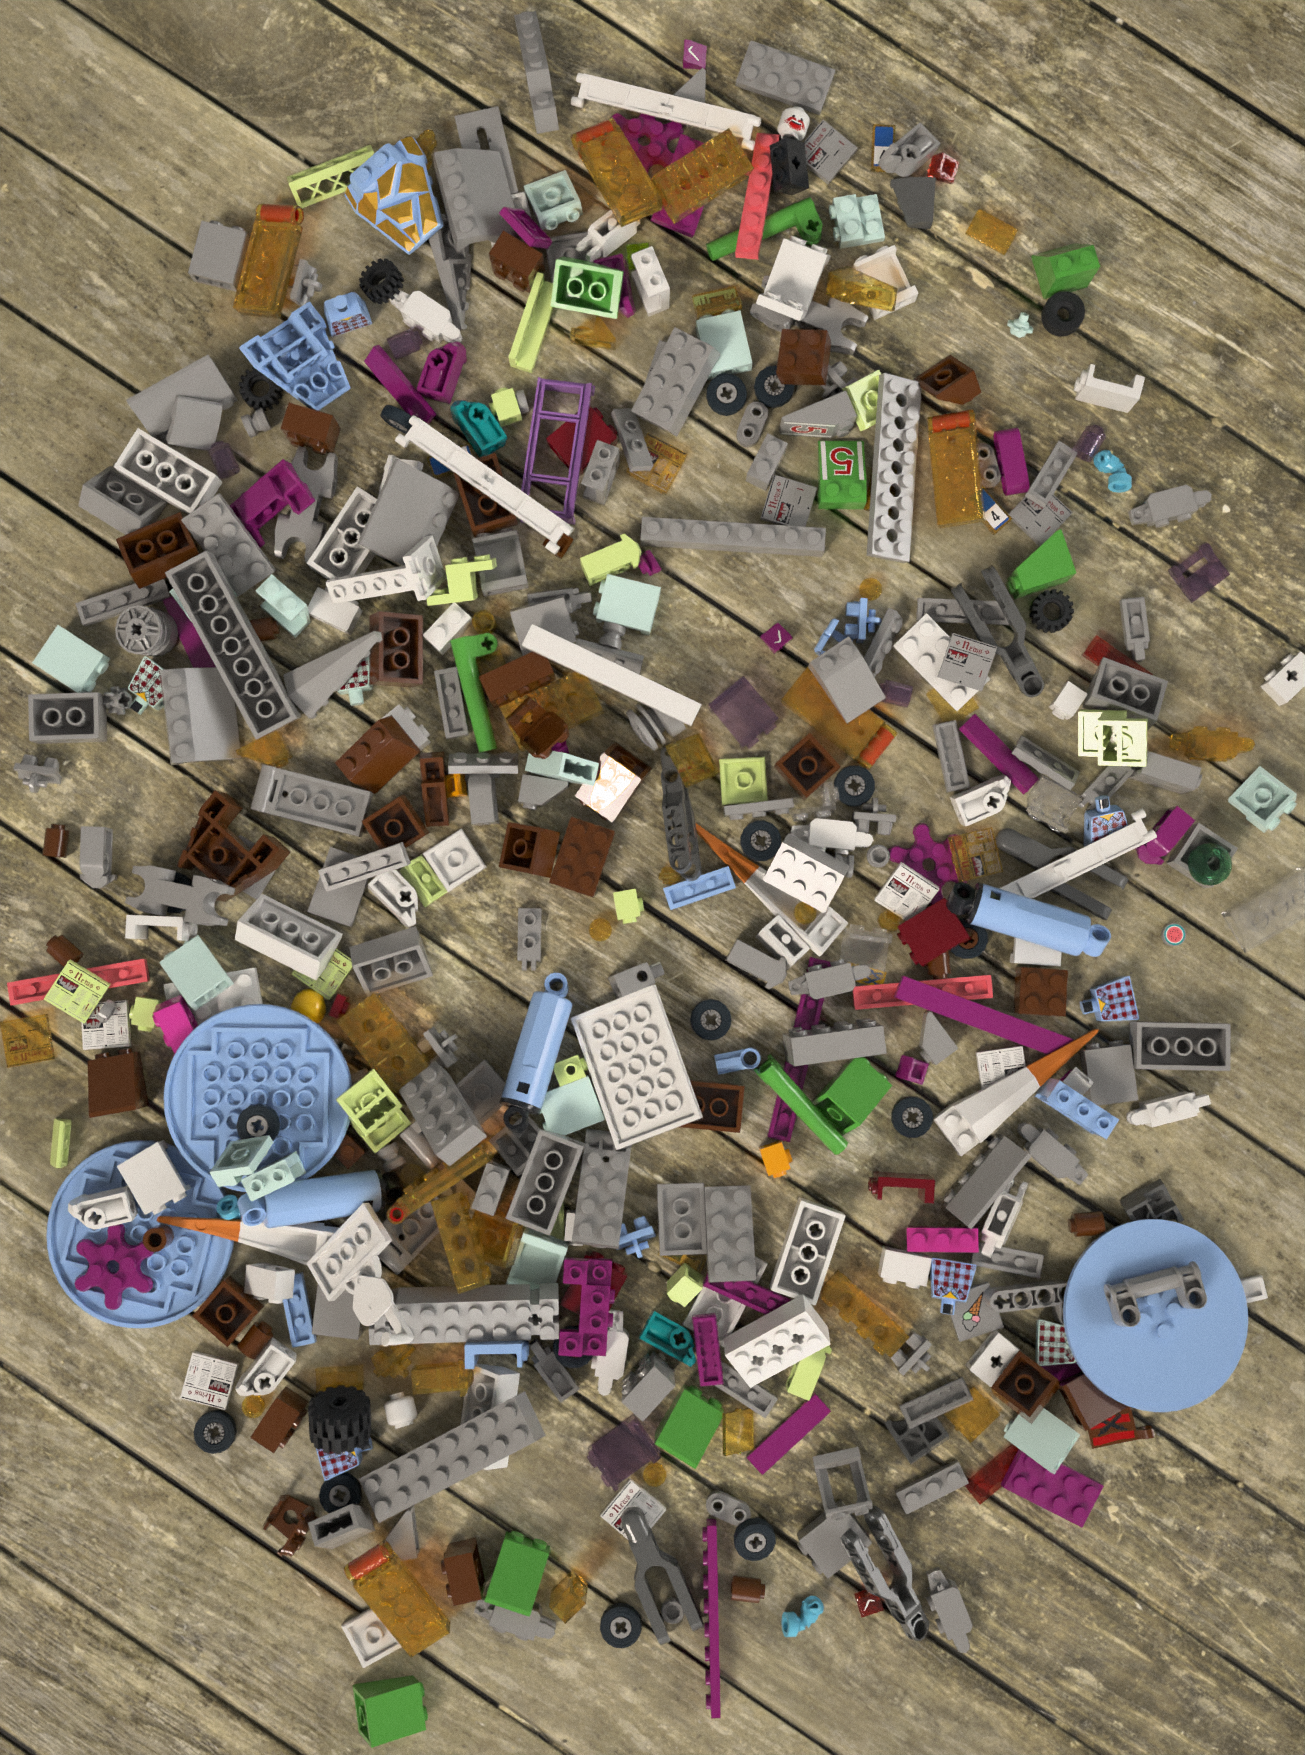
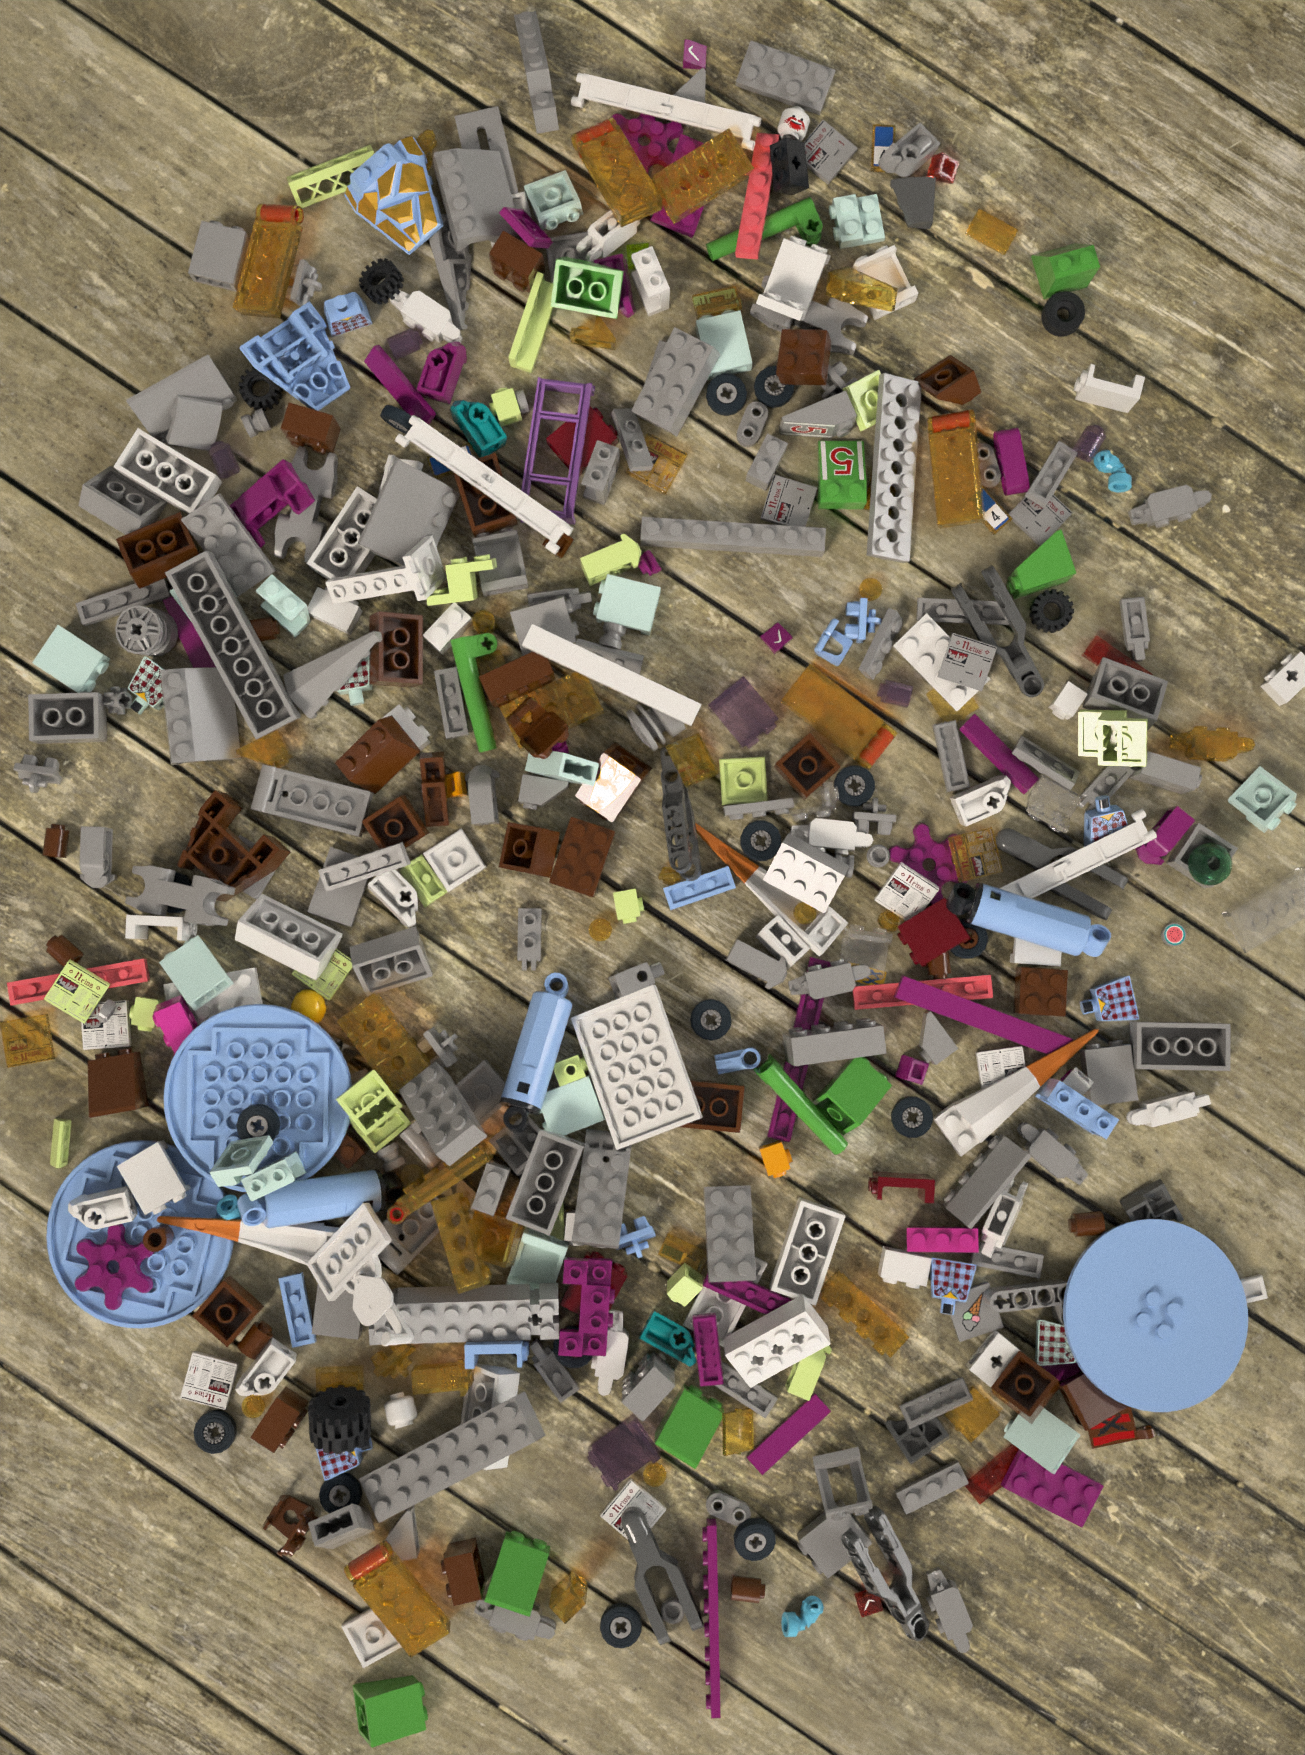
white brick [244,1263,295,1304] -> none
dark red plate [328,993,351,1019] -> none
light grey plate [448,752,518,774] -> none
light grey plate [657,1183,707,1256] -> none
light grey slope [808,636,886,724] -> none
light grey hips [889,1331,932,1376] -> none
light aqua plant [1007,312,1033,338] -> none
light grey piece [1104,1261,1207,1327] -> none
plate [1168,542,1230,603] -> none

